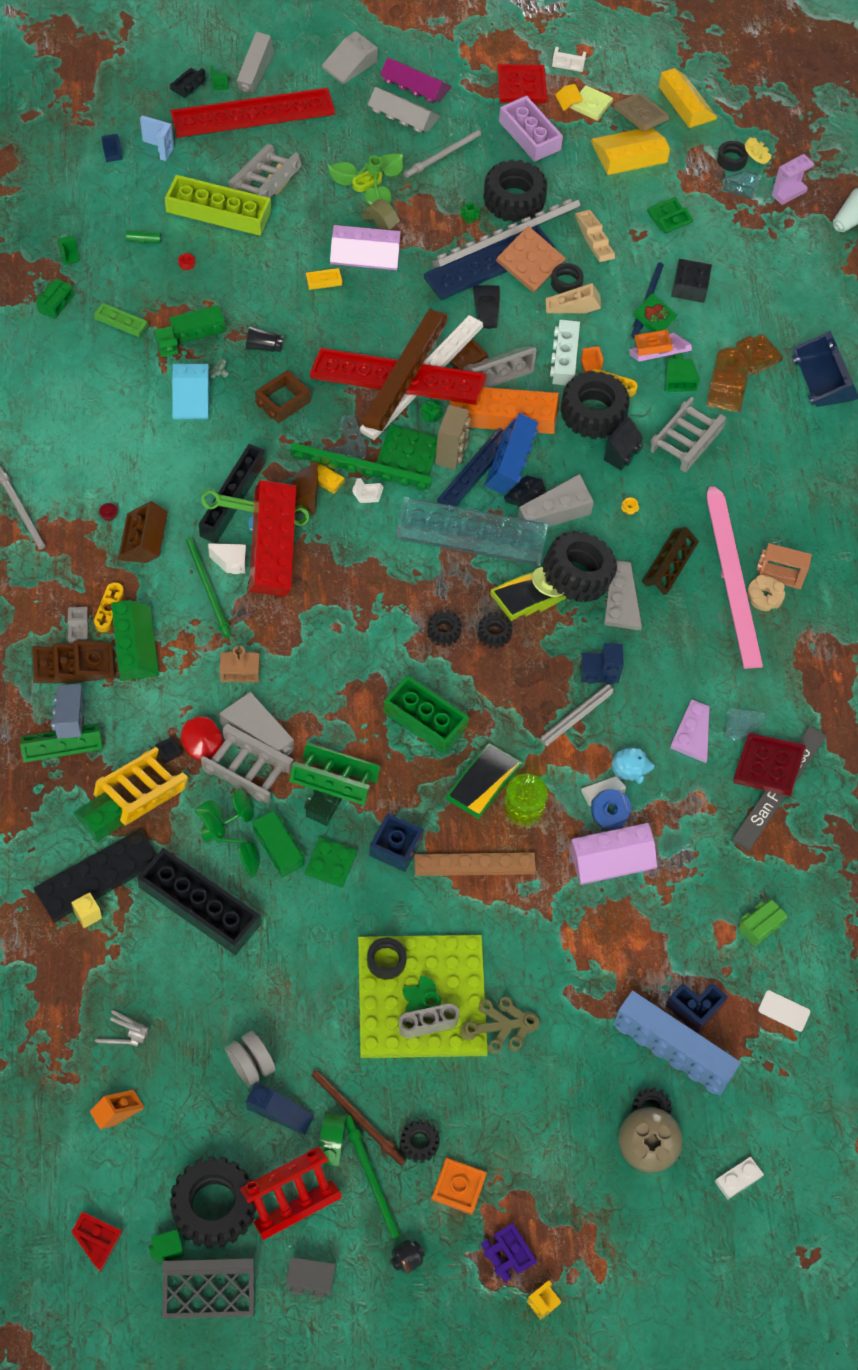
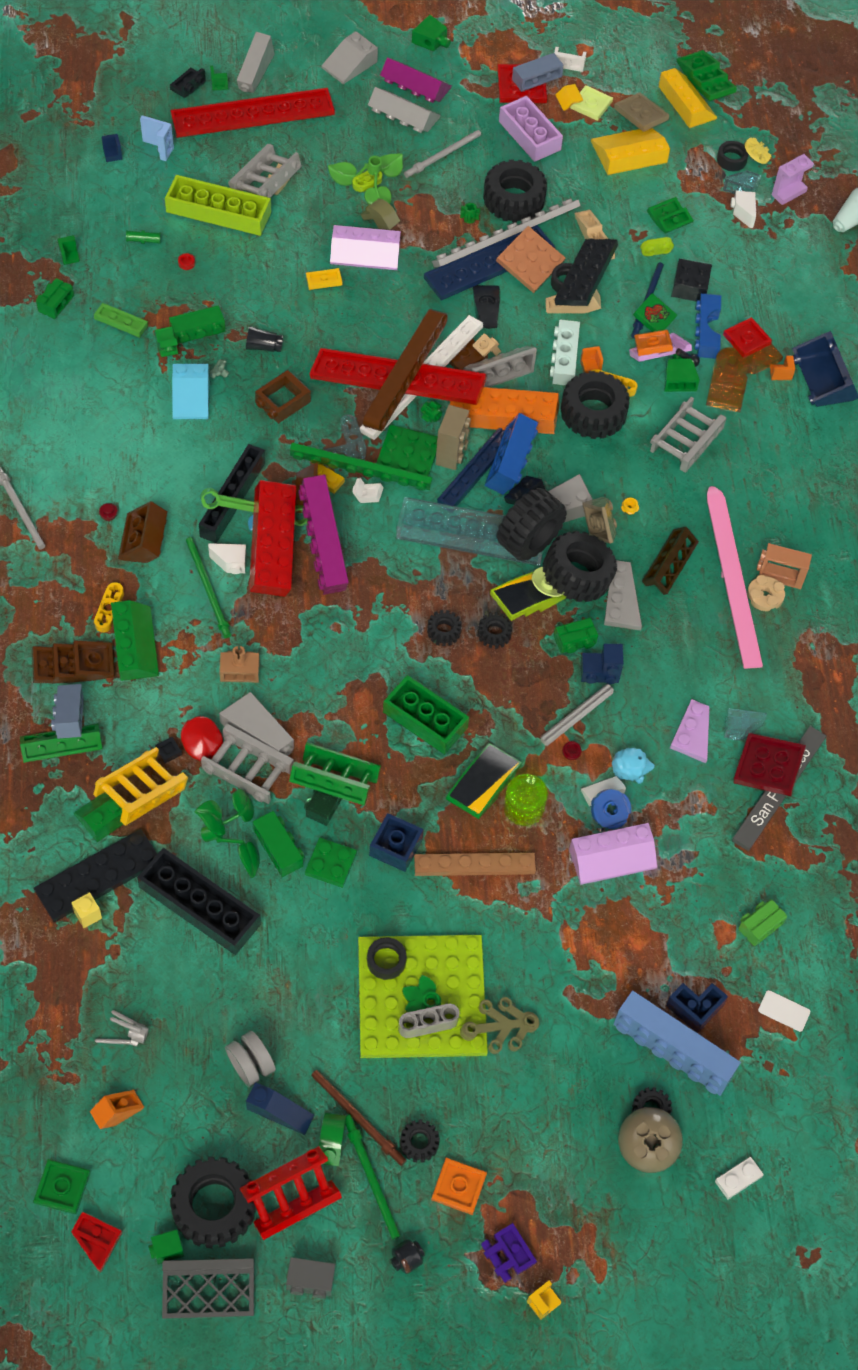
light grey slope [68,607,88,644] -> none
black slope [604,416,643,471] -> none
none -> green tile [33,1159,91,1215]
none -> magenta brick [298,475,348,595]
none -> green torso [412,15,451,51]
none -> tan bracket [473,333,501,357]
none -> black tyre [497,488,567,561]
none -> sand blue brick [512,53,564,92]
none -> black plate [554,238,618,306]
none -> green brick [554,618,598,654]
none -> dark red plate [562,741,582,760]
none -> dark tan slope [582,497,617,543]
none -> lime plate [640,237,674,256]
none -> black bar [676,348,700,367]
none -> green slope [677,50,737,101]
none -> blue arch [694,293,721,359]
none -> red plate [723,317,772,358]
none -> white slope [730,191,756,228]
none -> orange panel [770,356,795,380]

